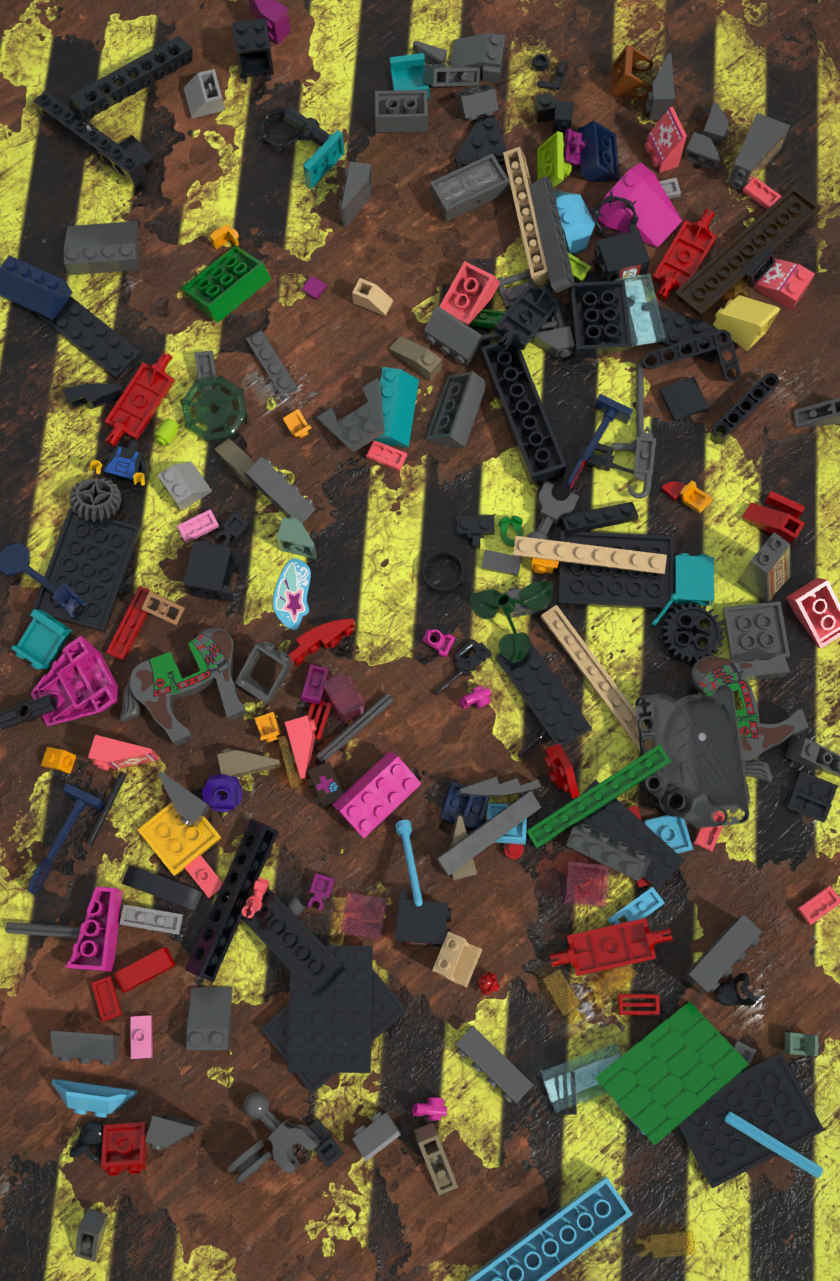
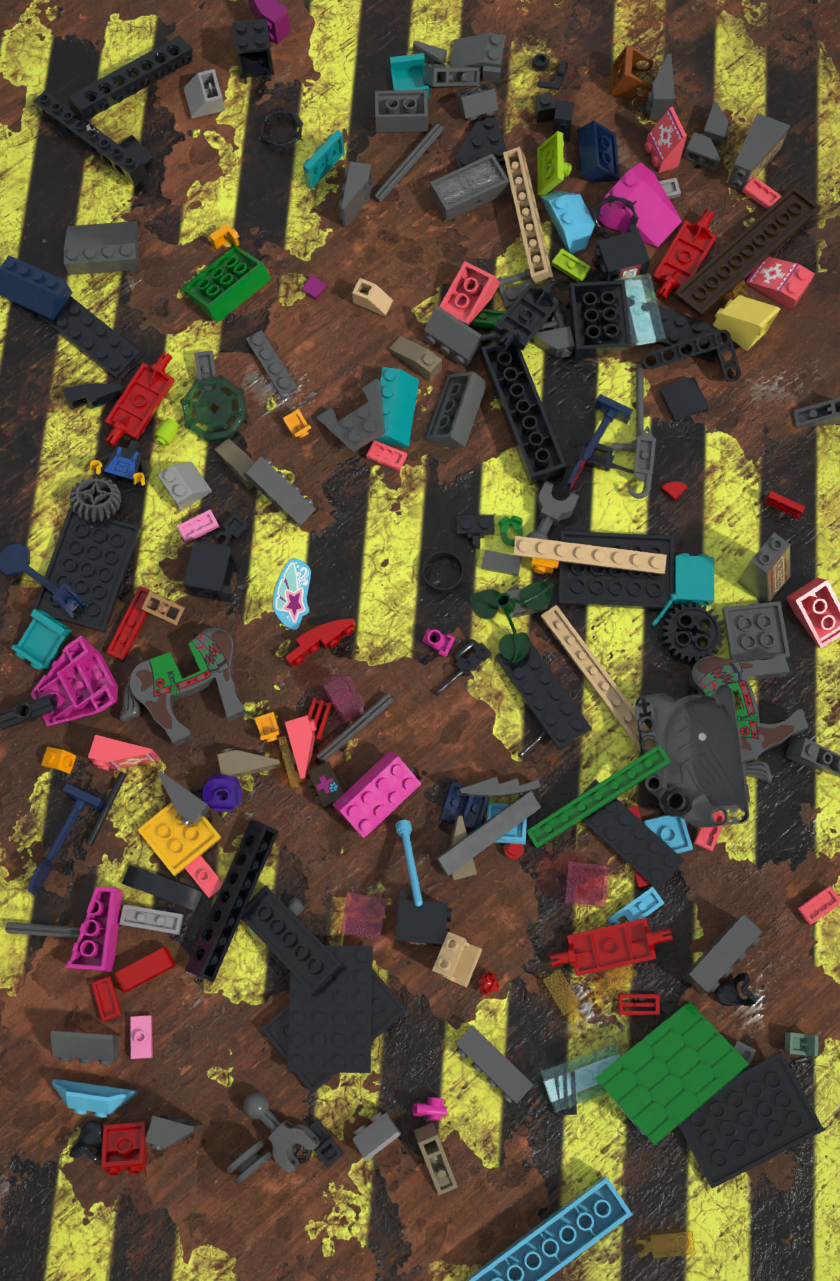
dark grey slope [75,1208,108,1262] -> none
dark grey slope [186,987,233,1050] -> none
dark grey window [235,641,294,704] -> none
coral piece [242,877,269,918] -> none
sand green slope [276,517,317,560] -> none
black piece [283,107,330,146] -> none
magenta plate [301,664,329,704] -> none
magenta plate [308,873,335,911] -> none
dark pink plate [459,686,492,709] -> none
dark grey beam [530,176,574,293] -> none
red plate [544,743,580,799] -> none
black plate [561,502,639,535] -> none
magenta hips [563,129,585,166] -> none
dark grey brick [566,823,652,881] -> none
light orange bracket [680,480,712,513] -> none
black beam [710,373,779,444] -> none
medium azure axle [725,1111,823,1178] -> none
red slope [742,502,805,546] -> none
black tile [745,248,776,288] -> none
black slope [786,770,838,823] -> none
none -> dark grey axle [374,123,443,202]

